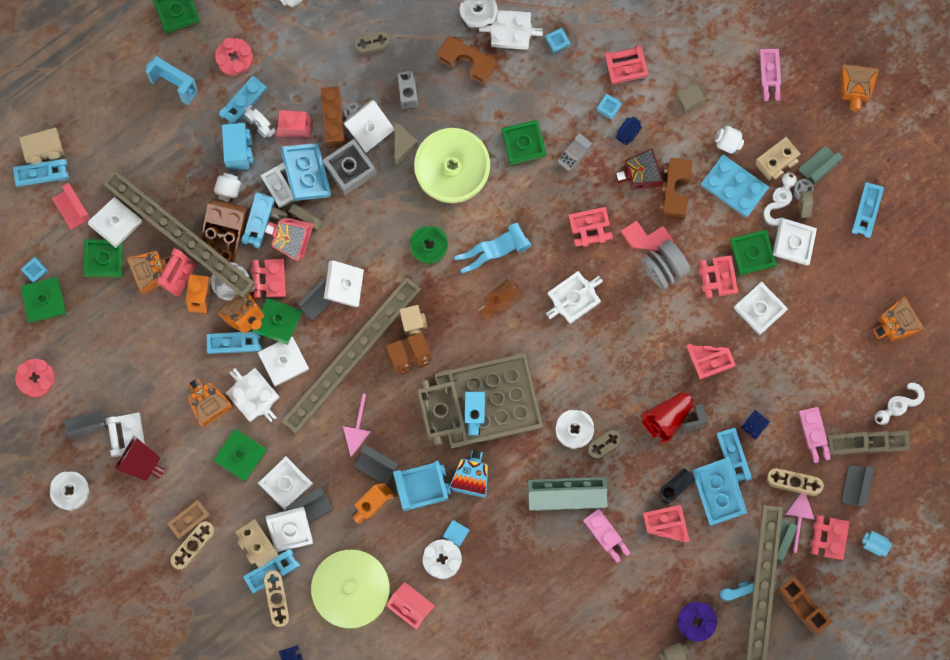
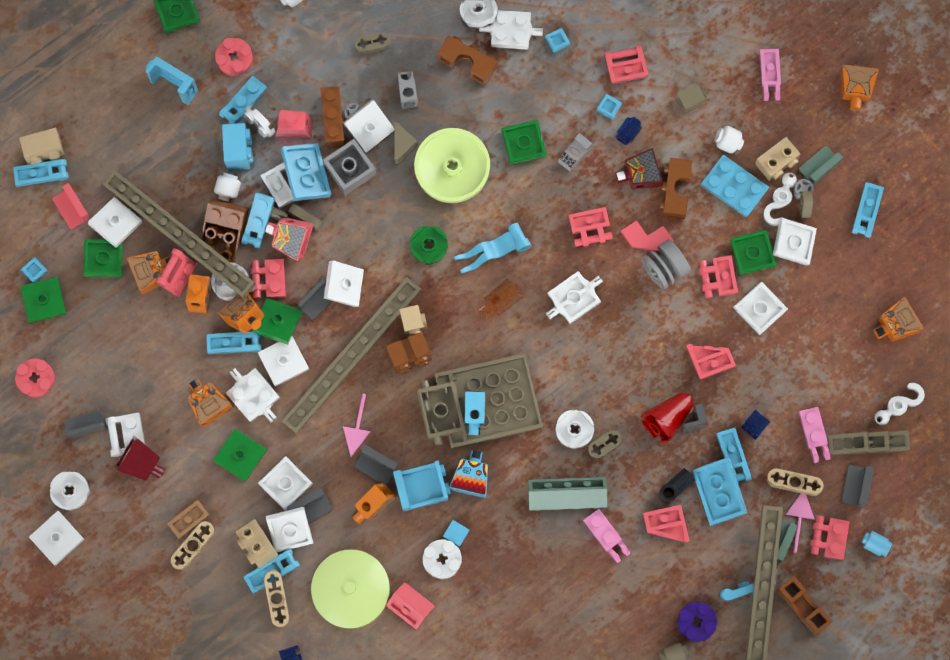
none -> white plate [29,511,85,566]

